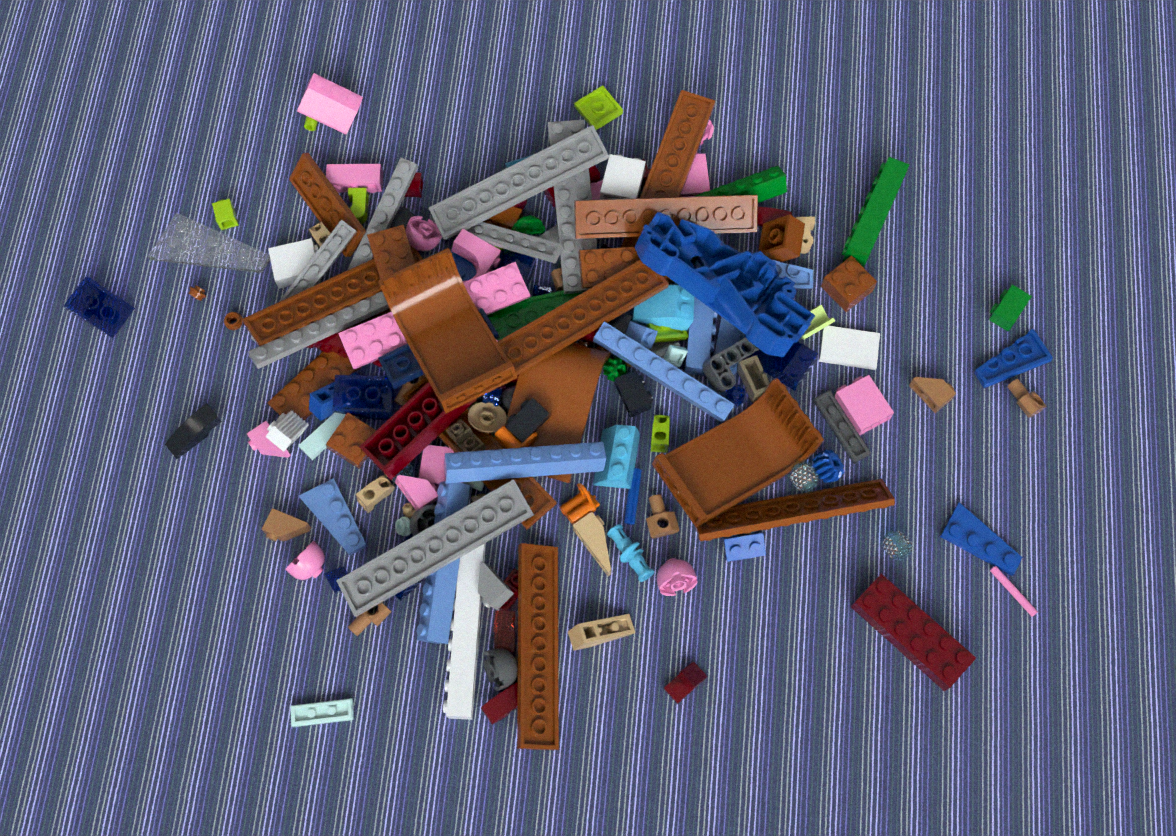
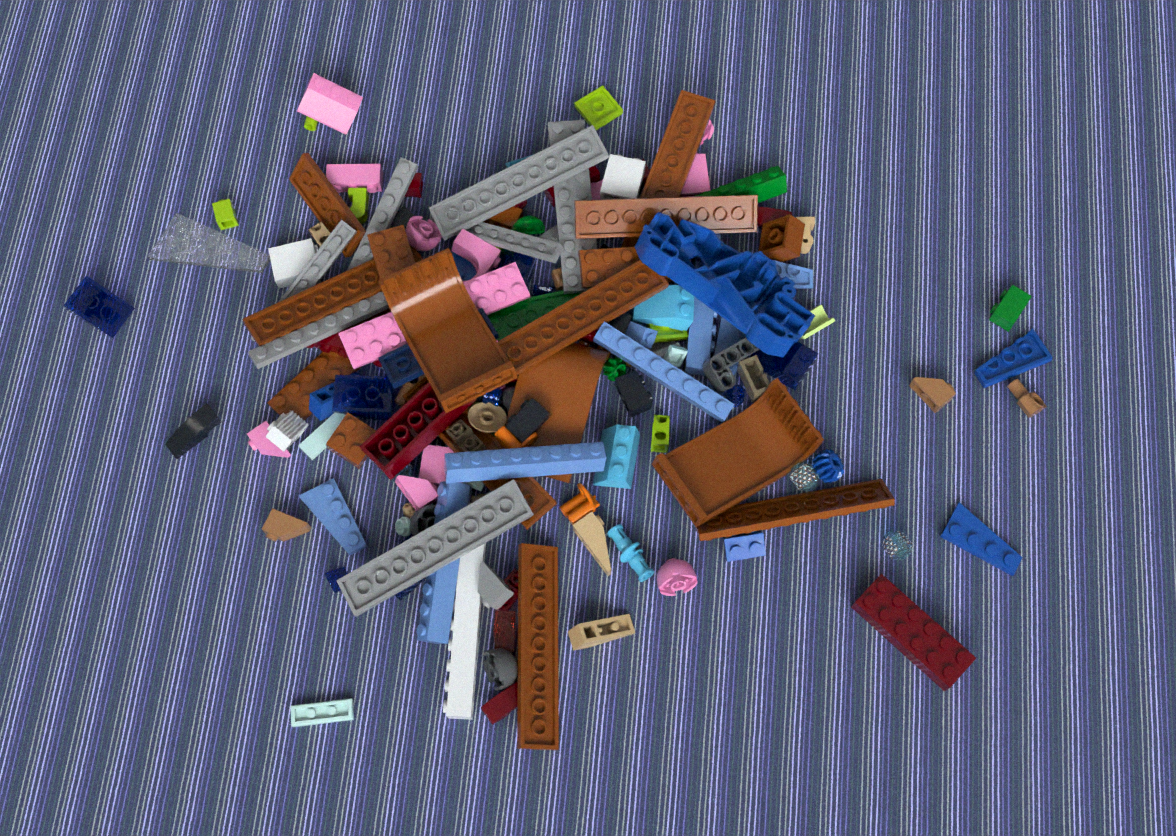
dark orange plate [188,285,206,301] -> none
dark orange plate [224,312,243,330] -> none
bright pink cylinder [285,540,325,580] -> none
medium nougat piece [348,603,391,637] -> none
tan leg [356,475,395,513] -> none
blue axle [624,468,642,525] -> none
medium nougat piece [646,494,679,539] -> none
dark red slope [664,662,707,704] -> none
dark grey tile [813,390,871,464] -> none
white tile [819,326,880,370] -> none
dark orange brick [821,256,877,312] -> none
bright pink brick [834,375,894,435] -> none
green brick [841,157,910,268] -> none
bright pink bar [990,566,1038,617] -> none

